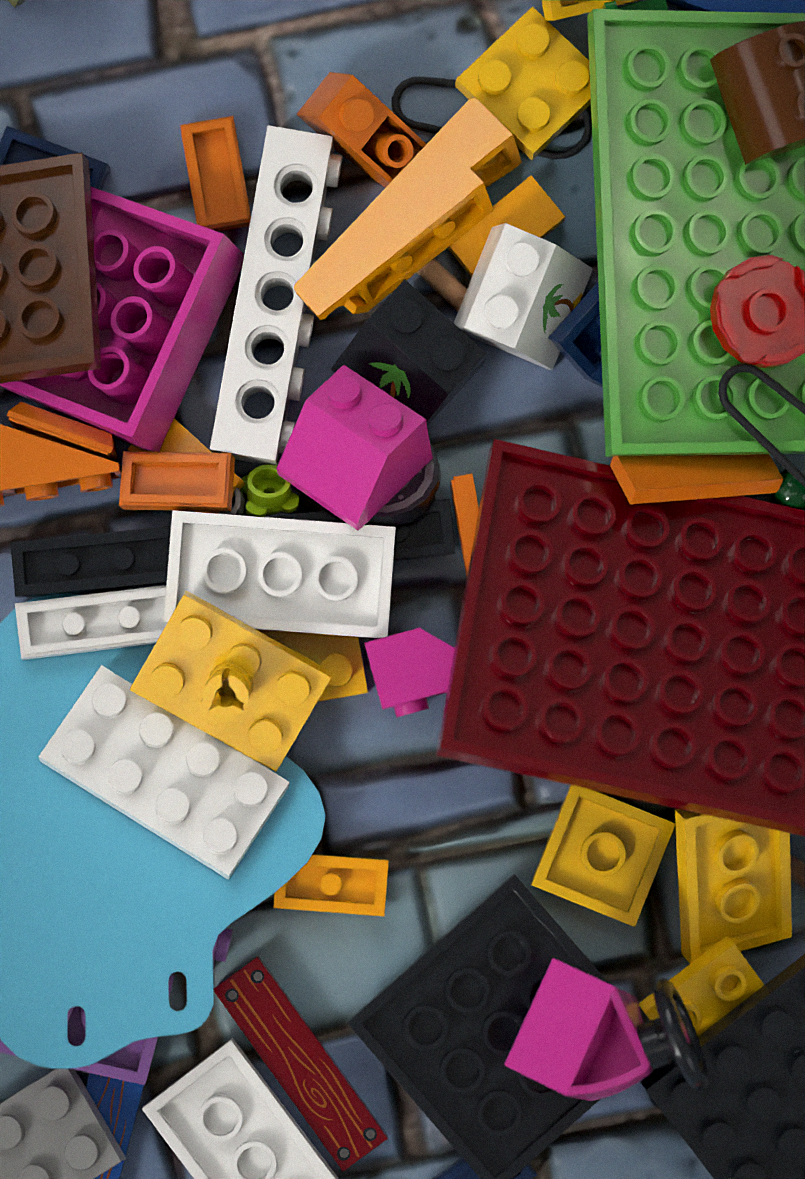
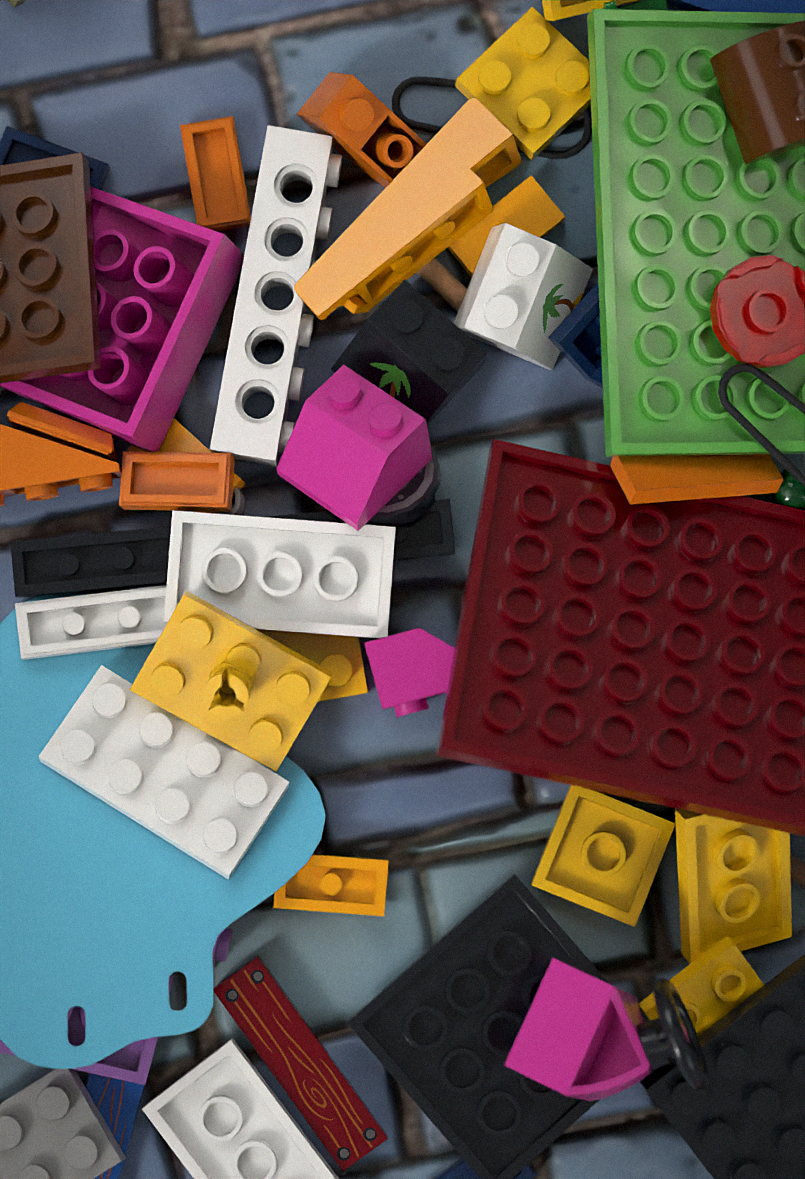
lime plate [240,464,299,517] -> none
orange tile [450,473,479,578] -> none

